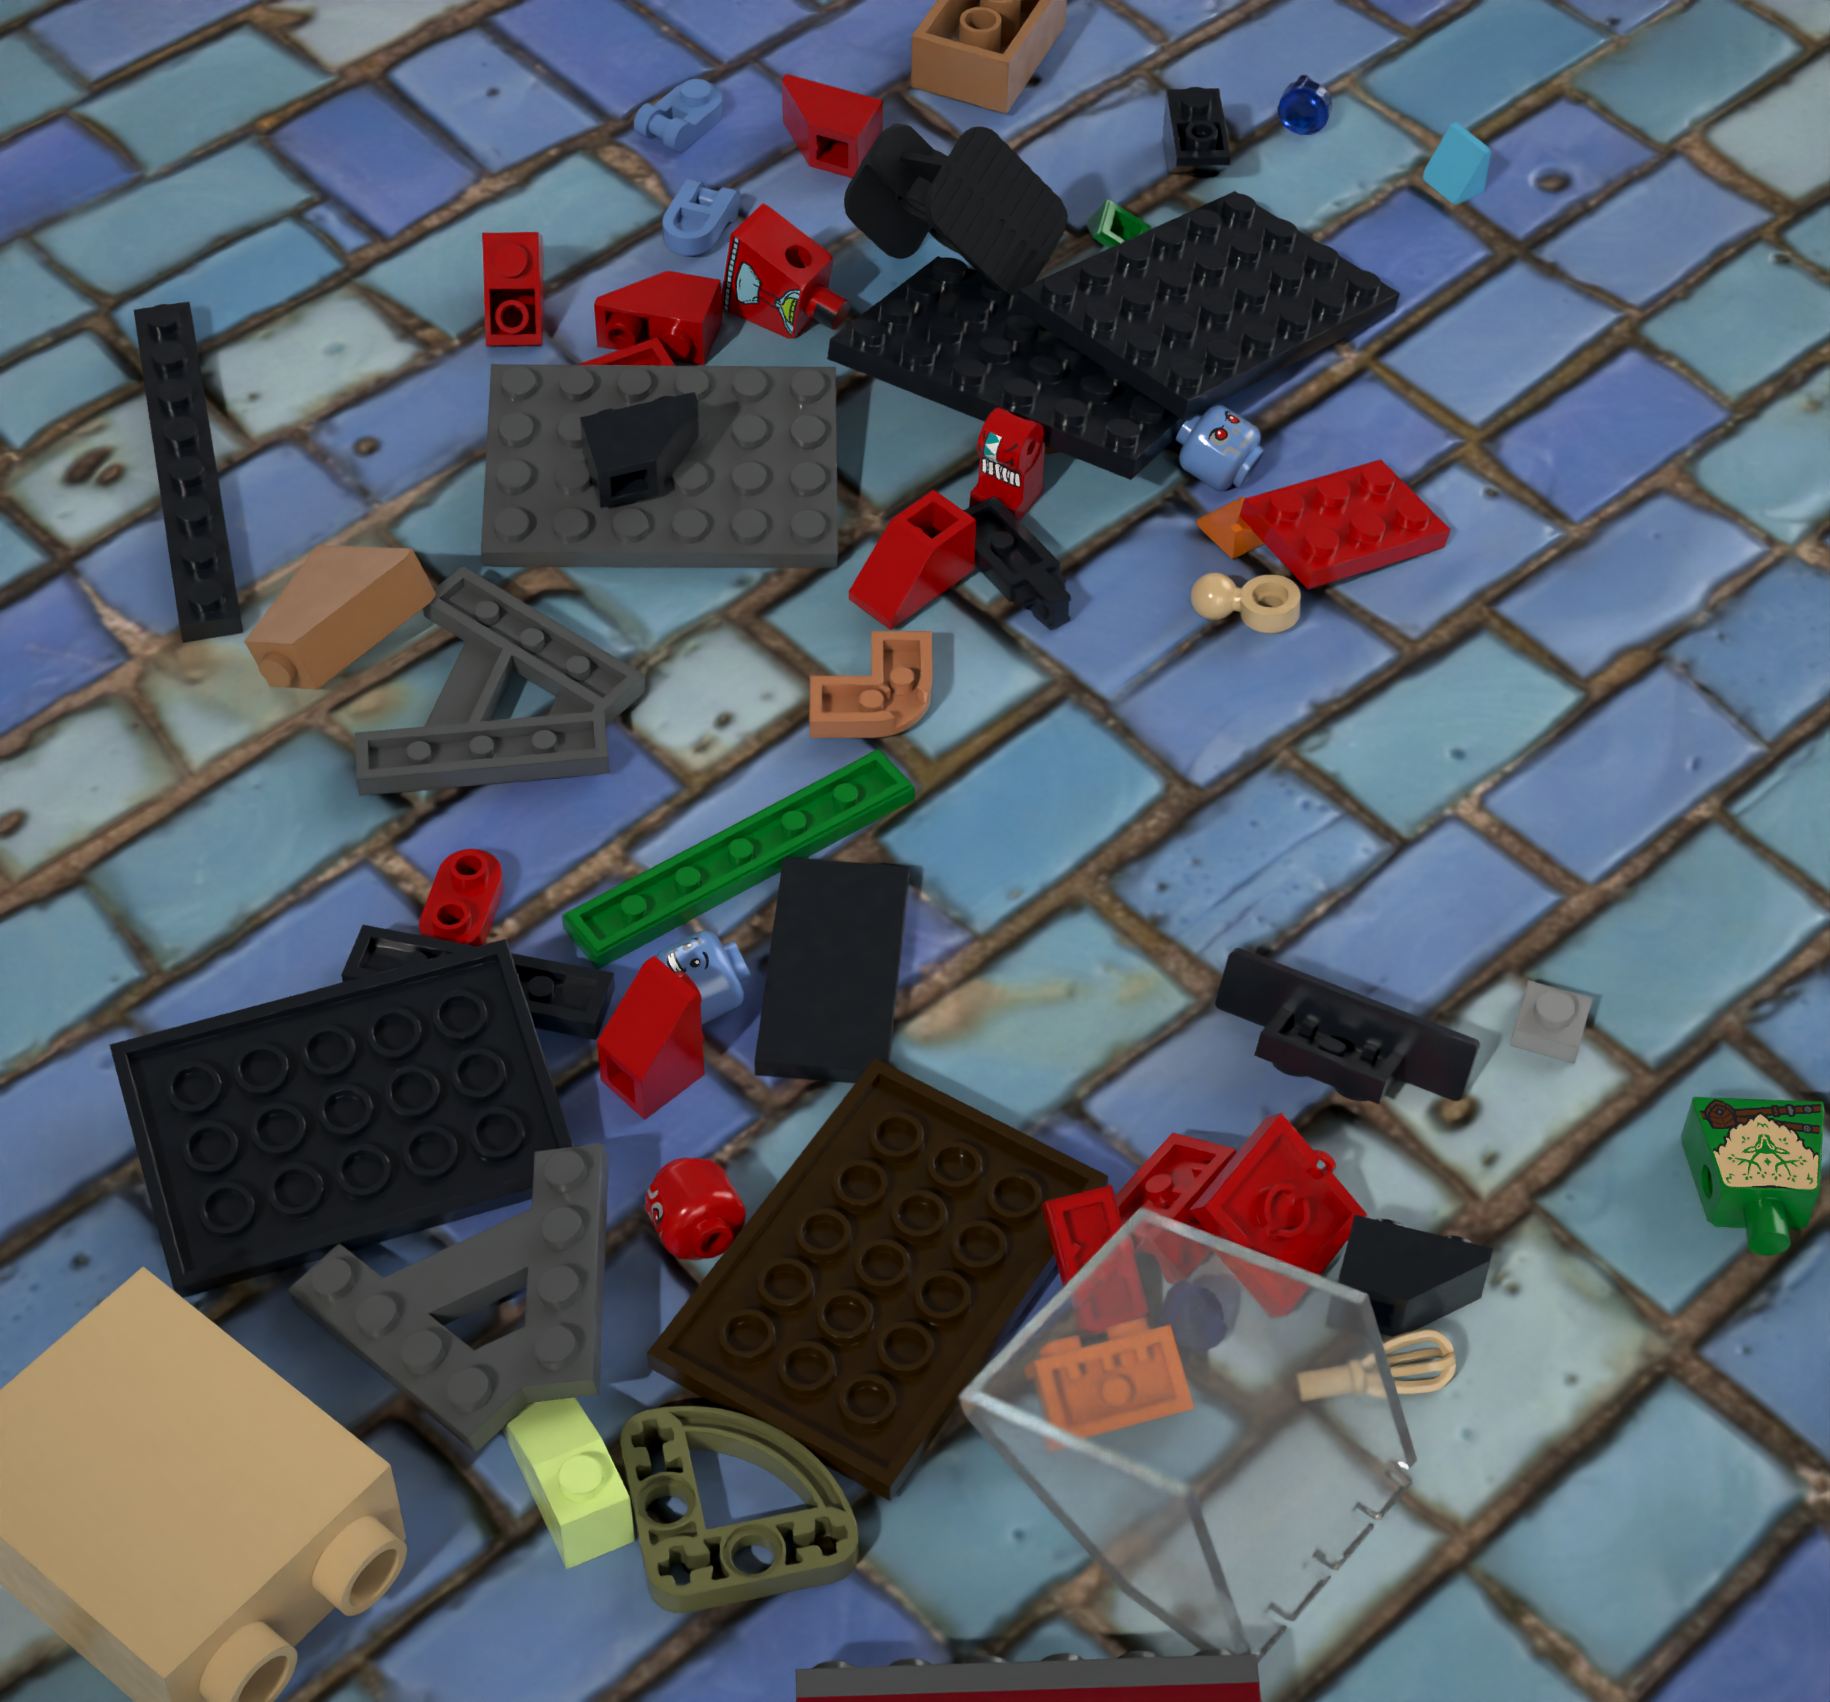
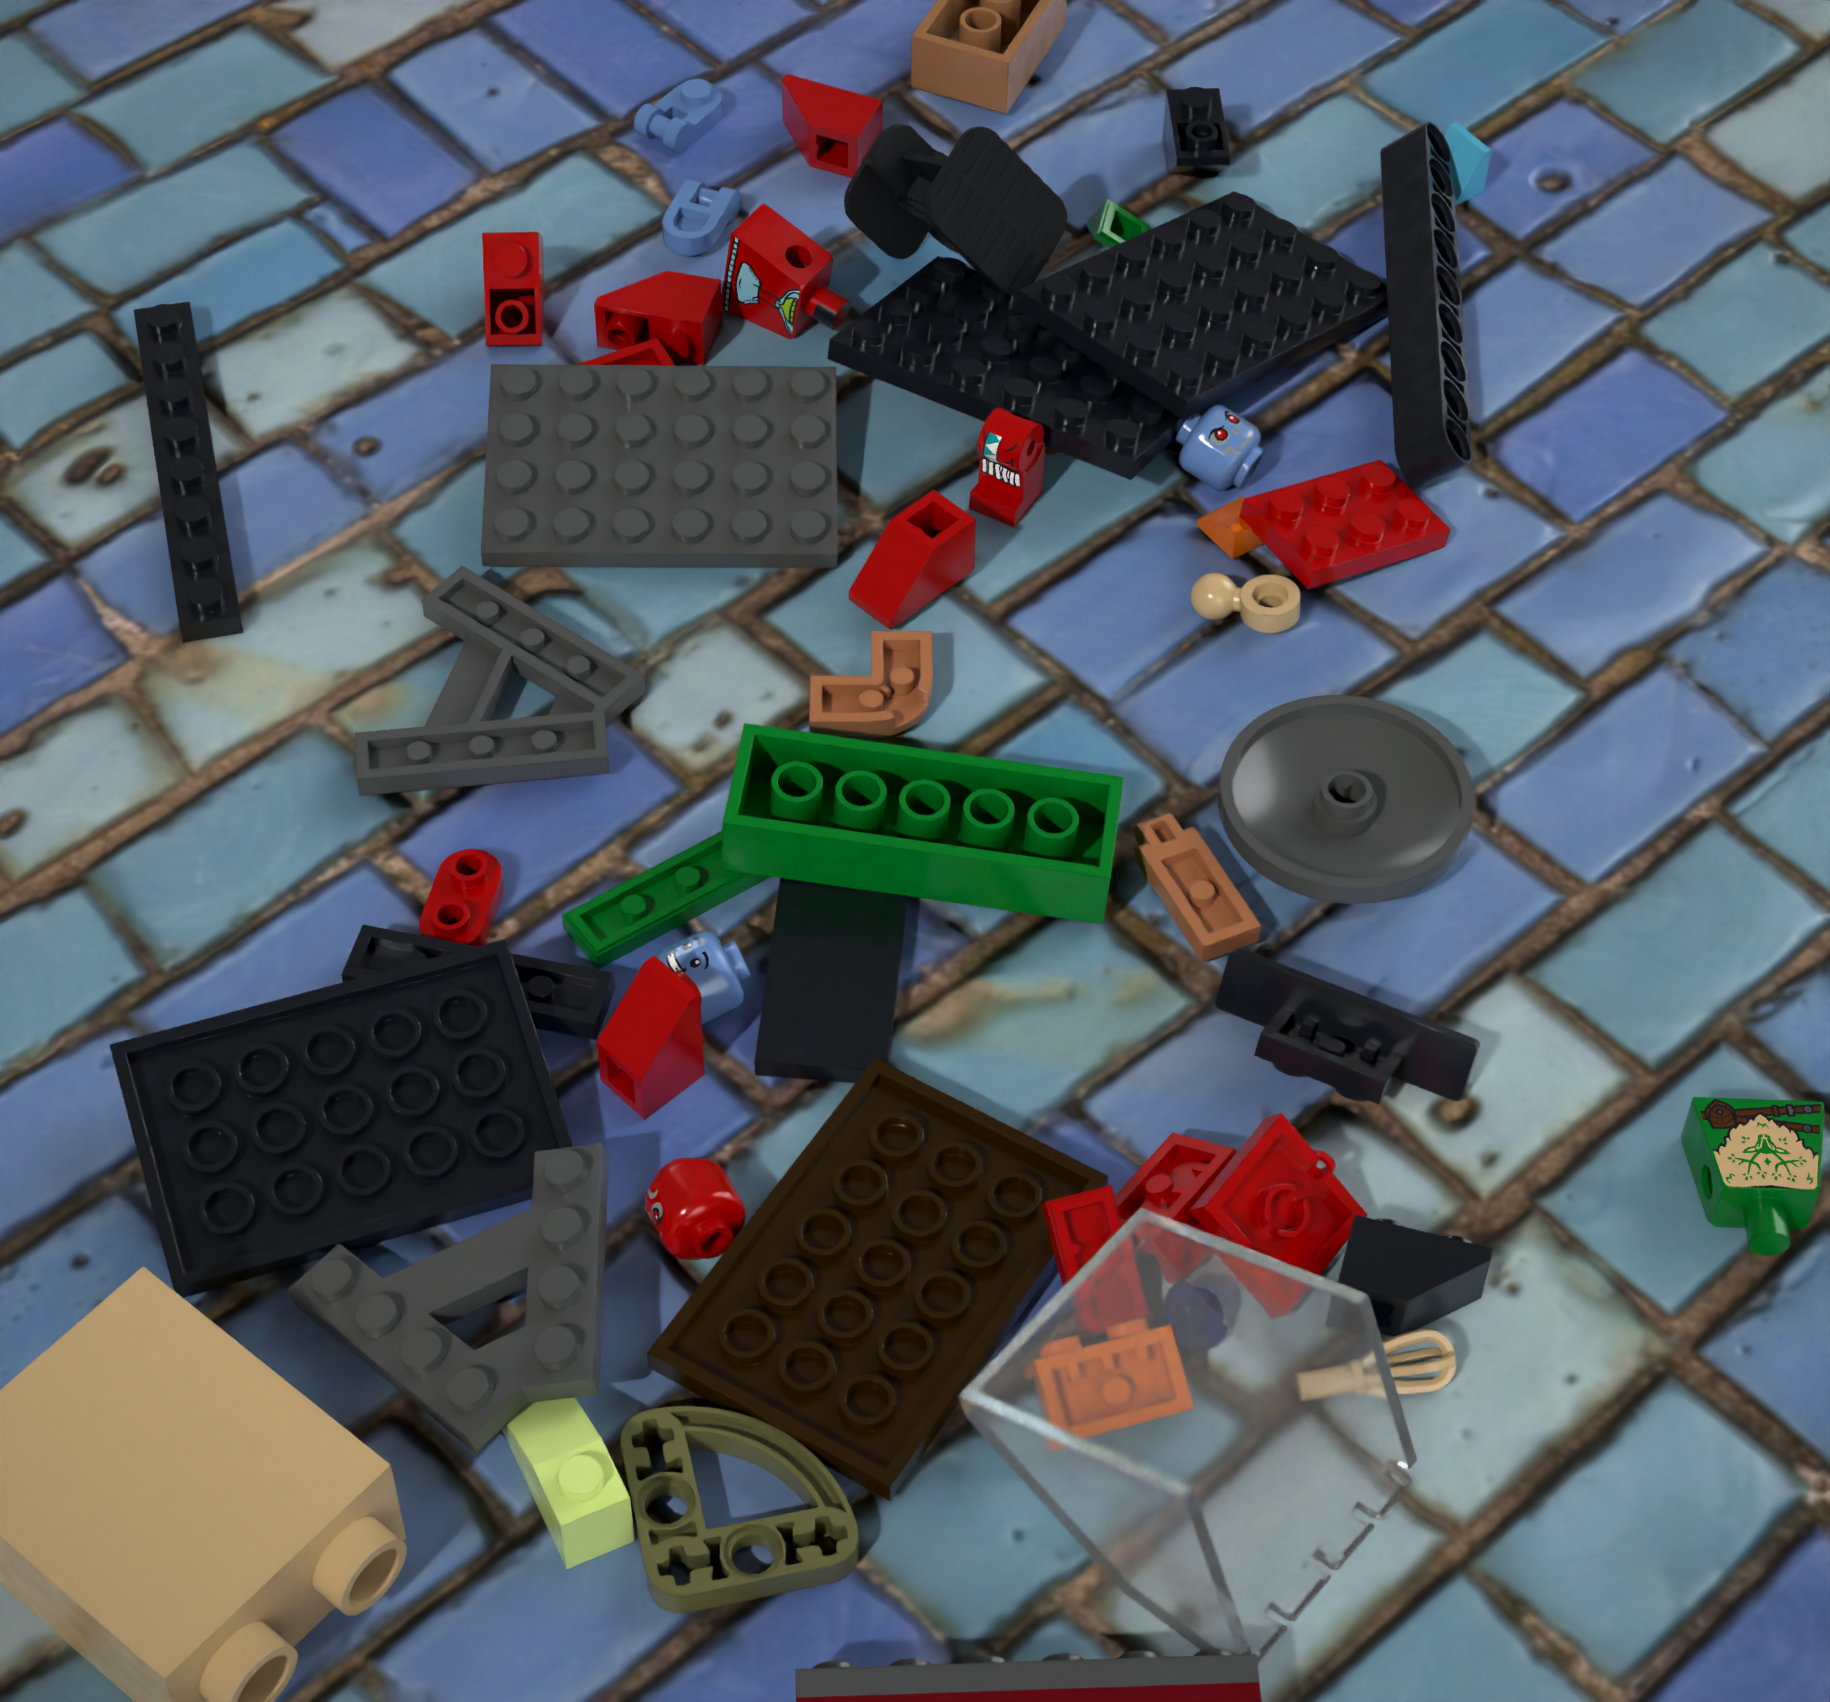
medium nougat slope [244,545,436,690] -> none
black slope [580,392,699,508] -> none
black hinge [963,496,1071,630] -> none
clear blue tile [1277,75,1332,135] -> none
light grey plate [1510,980,1593,1063] -> none
none -> green brick [722,723,1124,924]
none -> nougat hinge [1134,813,1261,963]
none -> dark grey dish [1218,695,1475,904]
none -> black beam [1380,121,1473,489]

